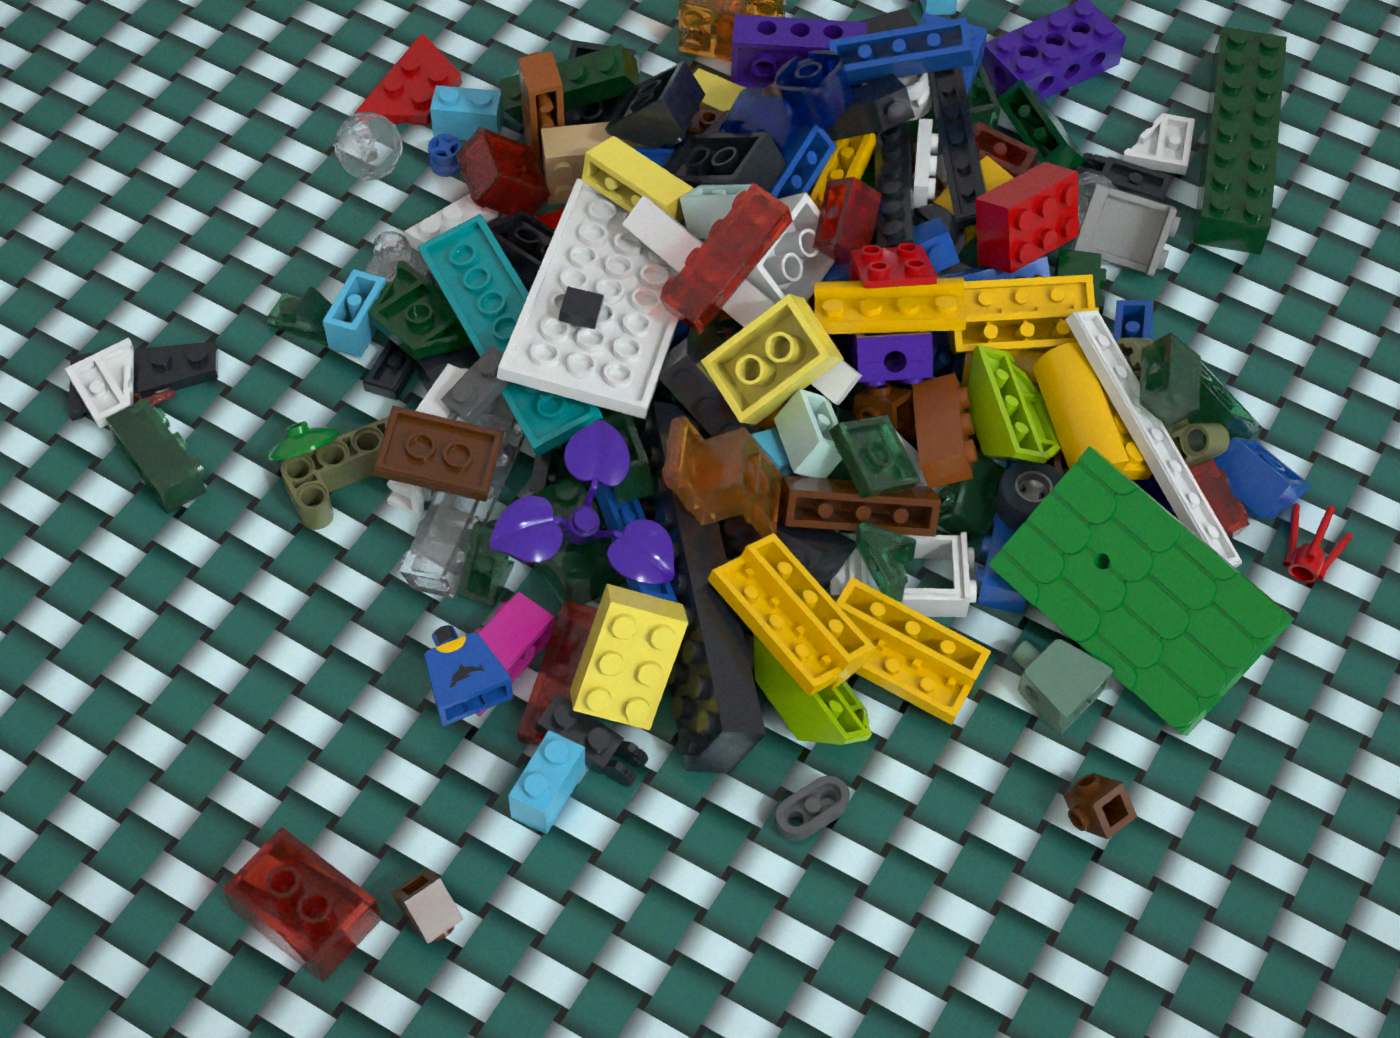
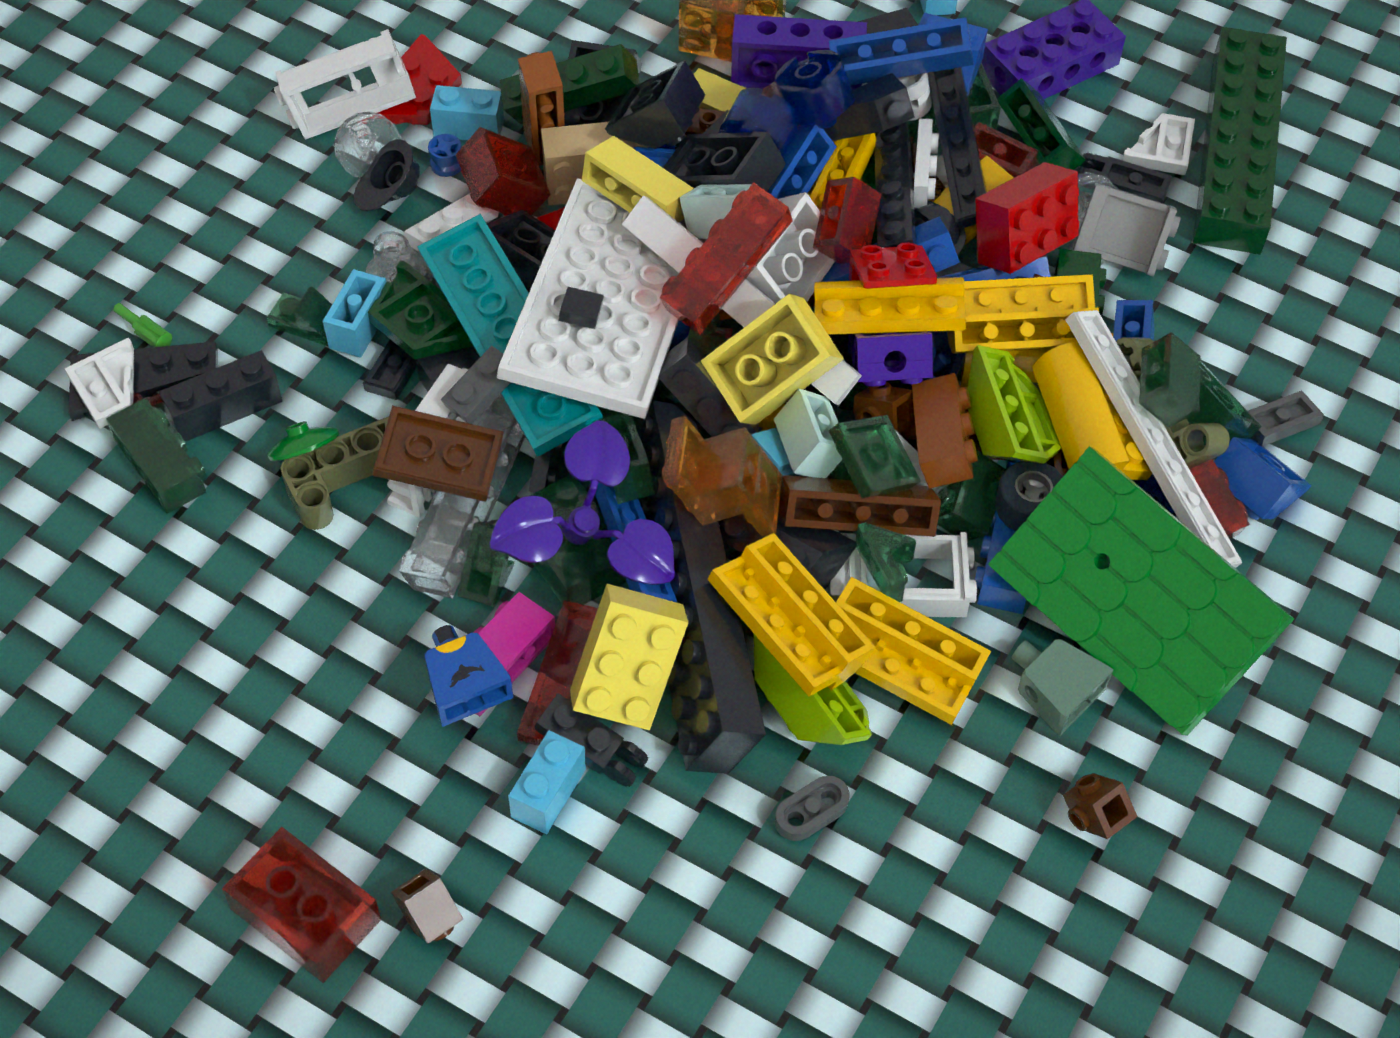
red plant [1283,503,1353,583] -> none
none -> bright green axle [113,303,172,347]
none -> black brick [159,350,283,444]
none -> white door [274,29,416,140]
none -> black piece [354,139,420,211]
none -> dark grey plate [1240,390,1324,447]

